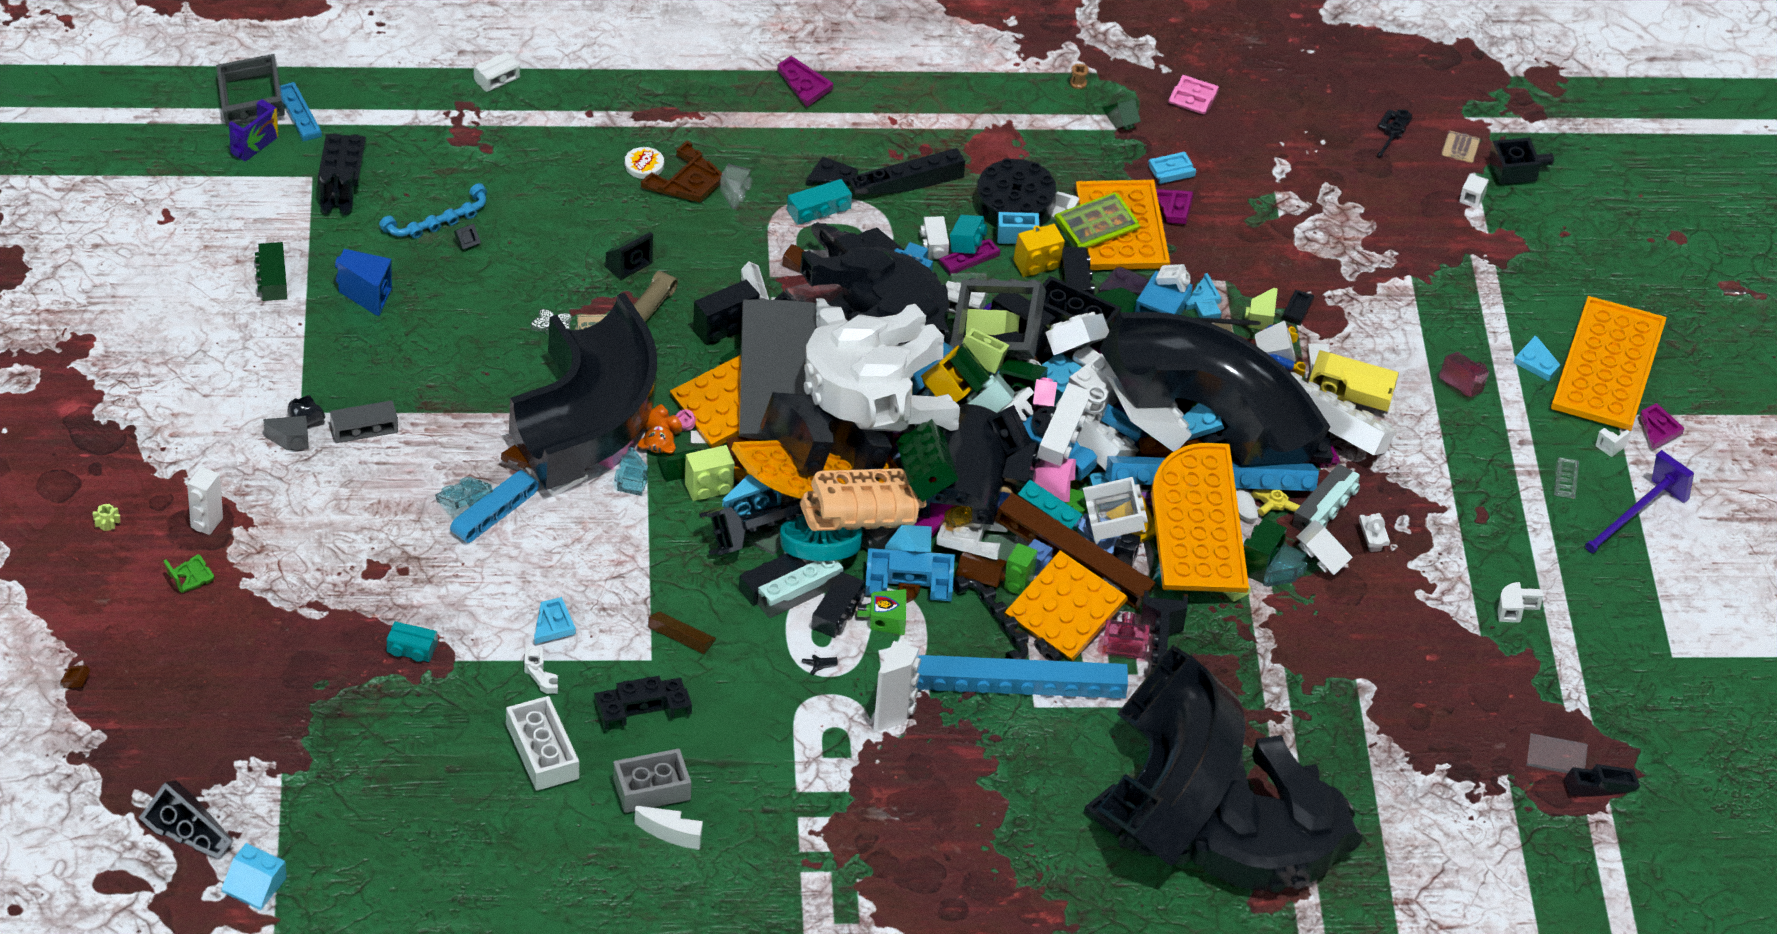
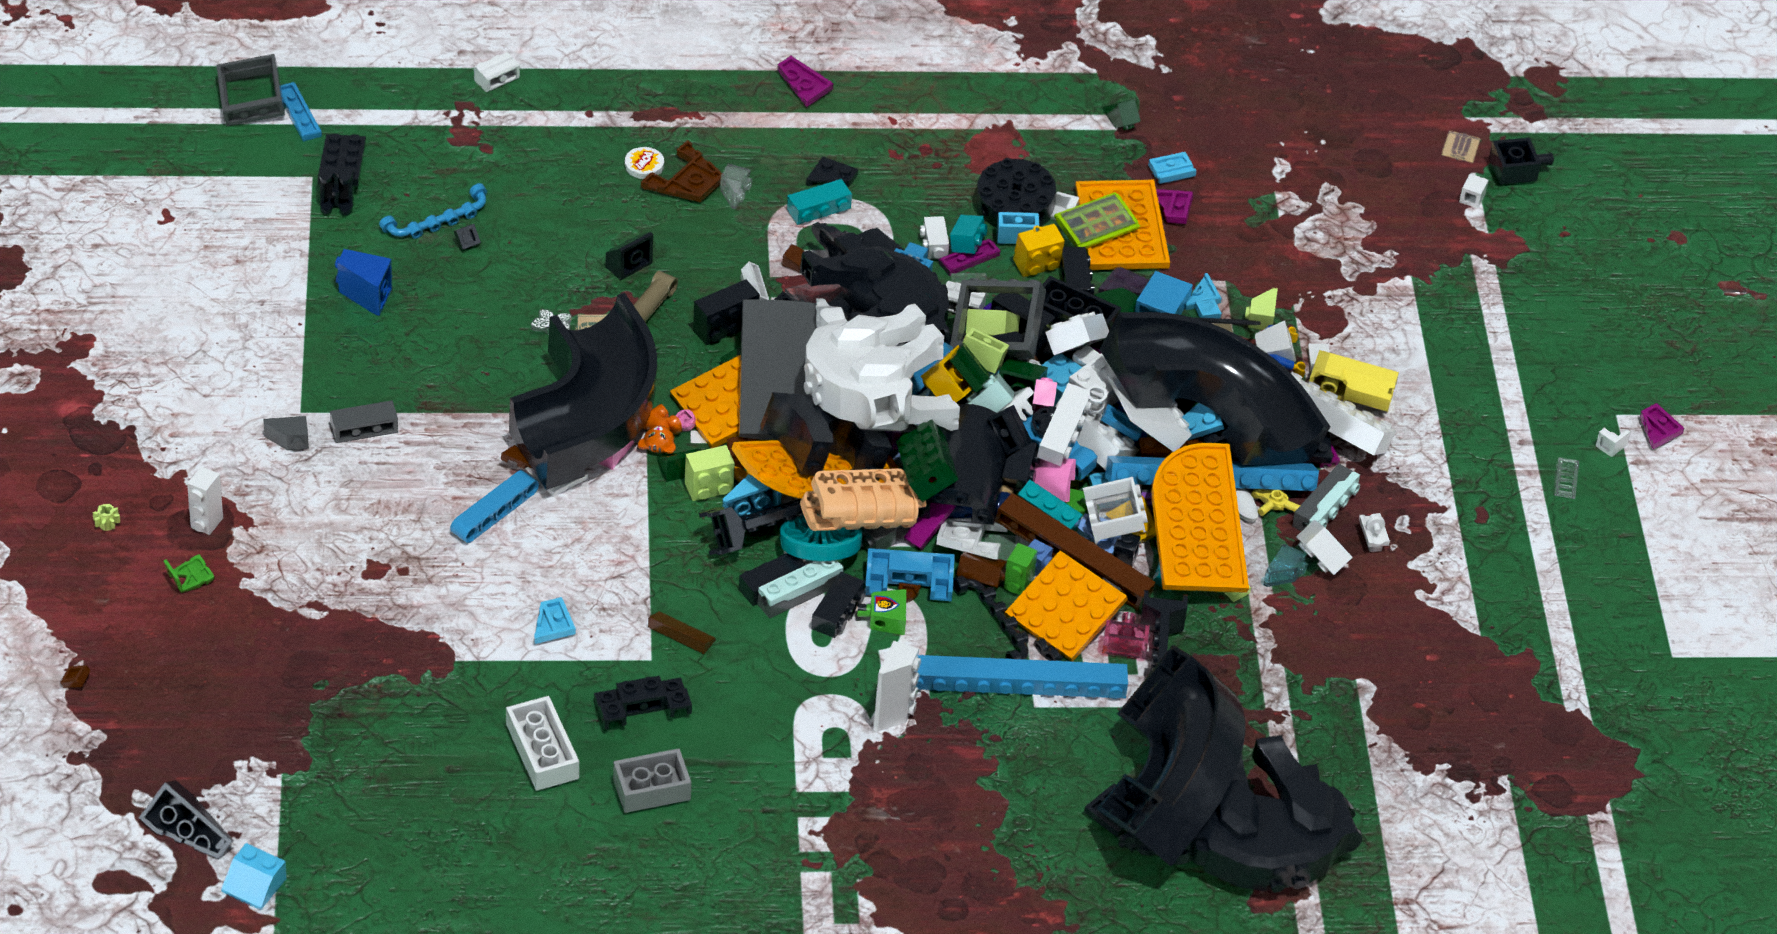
dark purple panel [229,99,278,162] -> none
dark green brick [255,242,288,301] -> none
black hair [287,395,326,426] -> none
teal brick [387,621,438,662] -> none
clear light blue plate [435,477,493,509] -> none
white piece [524,647,558,694] -> none
clear light blue slope [614,447,648,496] -> none
white slope [635,806,703,850] -> none
clear piece [744,524,782,555] -> none
black bar [802,654,838,675] -> none
black slope [847,148,965,194] -> none
medium azure slope [885,525,932,552] -> none
clear yellow arm [945,505,972,528] -> none
medium nougat bush [1070,63,1089,89] -> none
white bracket [1156,264,1190,292] -> none
bright pink slope [1168,75,1219,115] -> none
dark green brick [1243,518,1287,584] -> none
black tile [1282,289,1315,326] -> none
black piece [1377,109,1413,157] -> none
clear pink brick [1439,351,1489,397] -> none
white brick [1498,582,1543,622] -> none
medium azure wing [1514,336,1560,381] -> none
clear piece [1526,734,1588,773] -> none
light orange plate [1551,296,1667,431] -> none
black slope [1564,764,1640,797] -> none
dark purple tile [1585,450,1694,553] -> none

